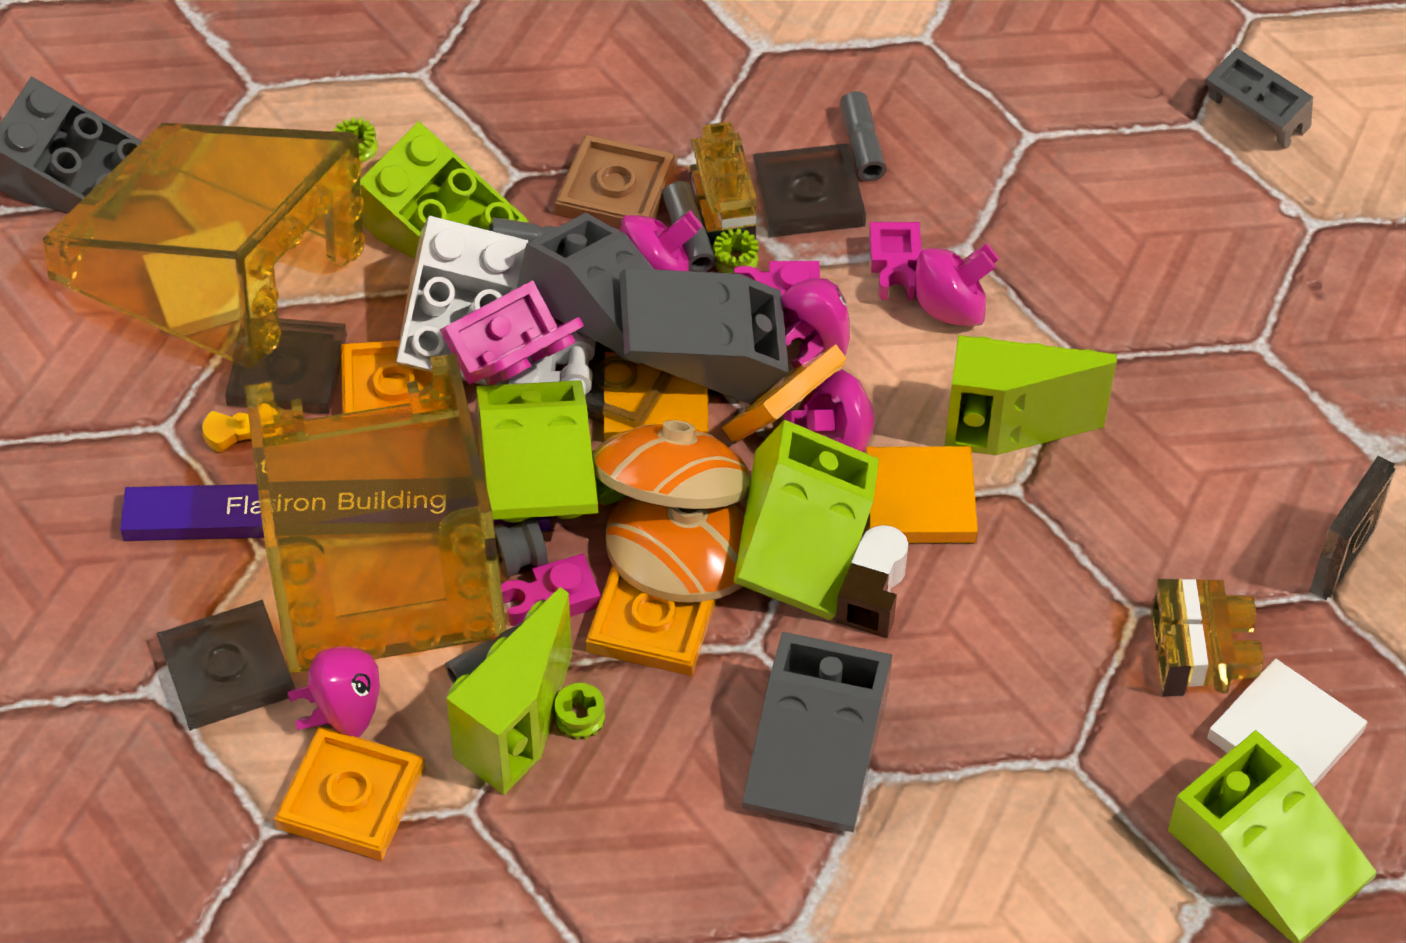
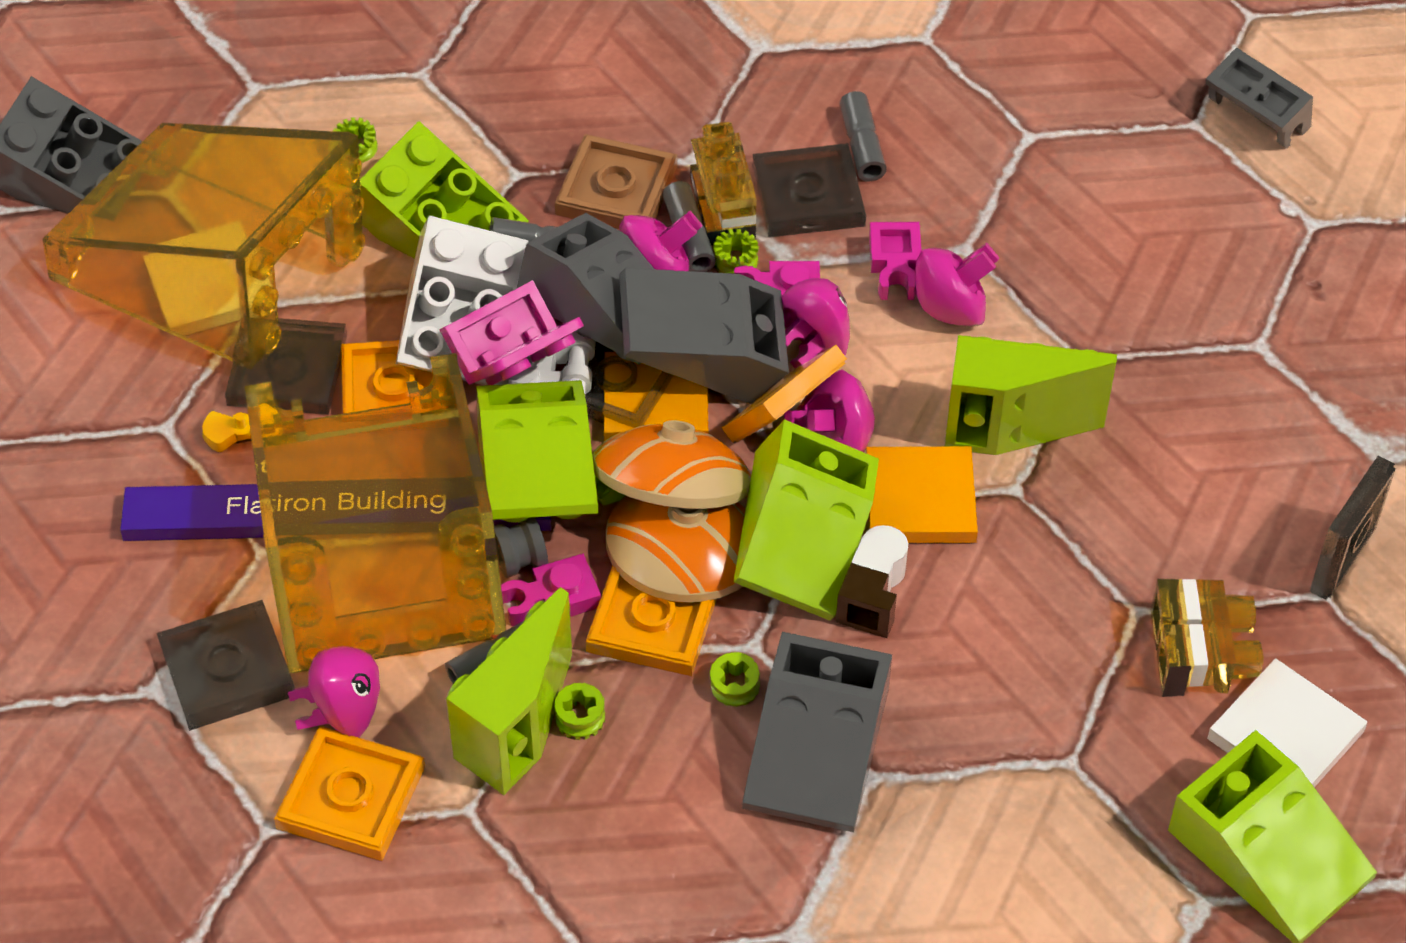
none -> lime bush [710,652,760,707]

